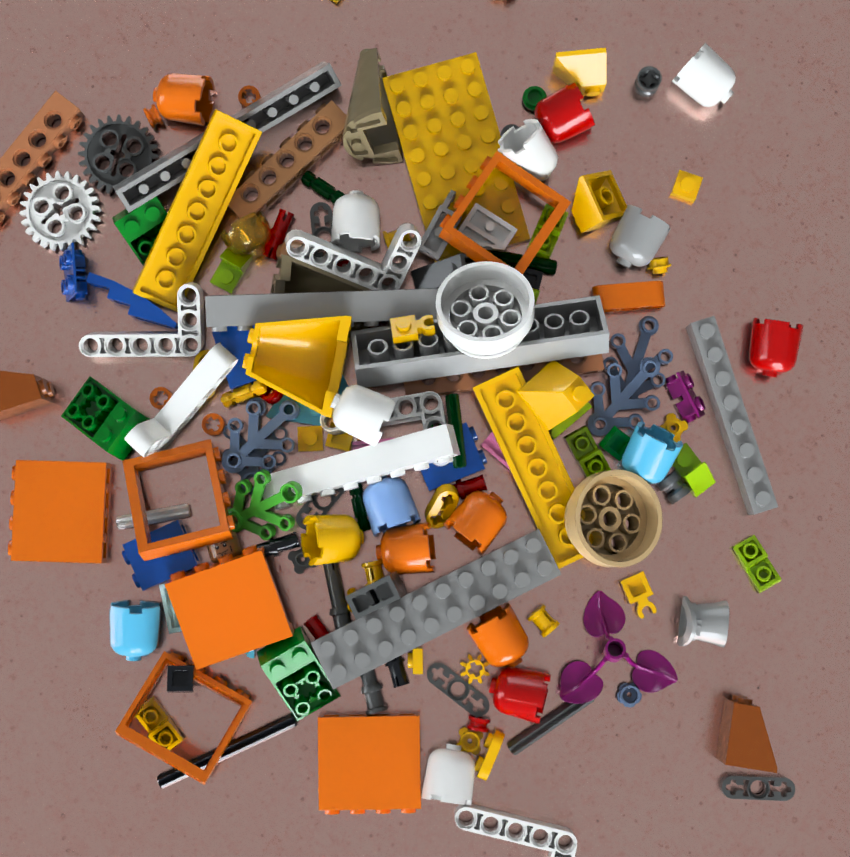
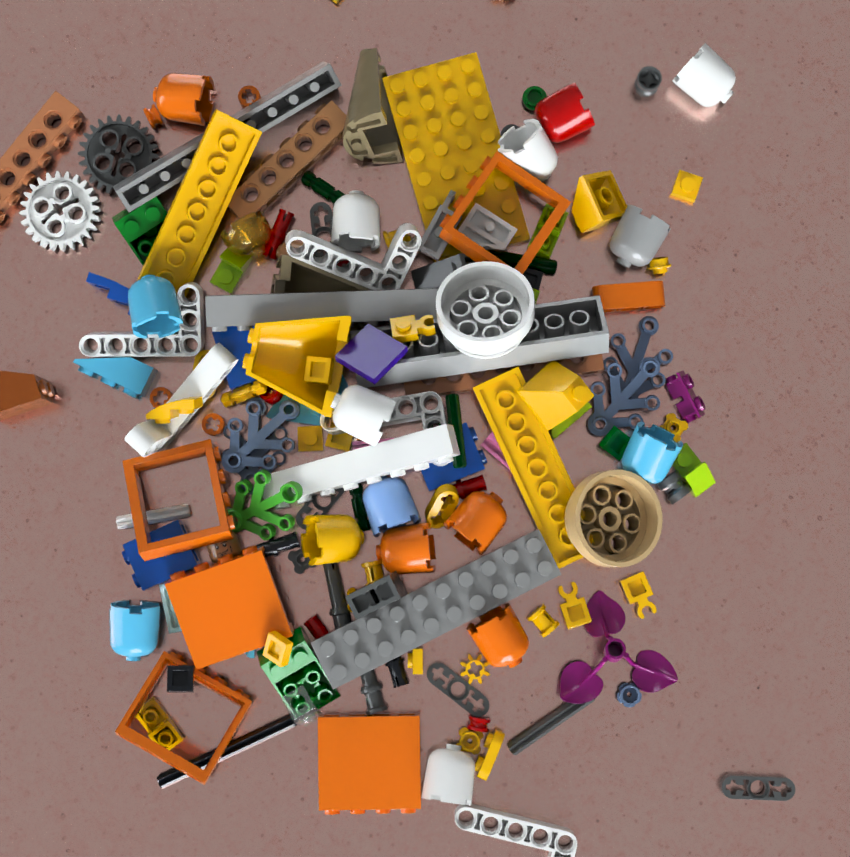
orange panel [8,460,111,563] -> none
blue hinge [59,243,88,302] -> none
green slope [61,376,150,461] -> none
red cylinder [489,666,551,724] -> none
yellow slope [552,48,607,96] -> none
lime slope [563,425,611,478] -> none
light grey hat [677,596,729,648] -> none
light grey brick [686,316,778,515] -> none
dark orange slope [716,694,777,773] -> none
lime slope [733,535,781,593] -> none
red cylinder [748,318,804,377] -> none
none -> medium azure slope [73,357,158,398]
none -> medium azure cylinder [128,275,183,339]
none -> yellow slope [146,396,203,424]
none -> yellow plate [263,631,293,667]
none -> clear bracket [282,686,322,726]
none -> yellow plate [304,356,334,385]
none -> tile [335,323,408,385]
none -> yellow plate [559,582,592,630]

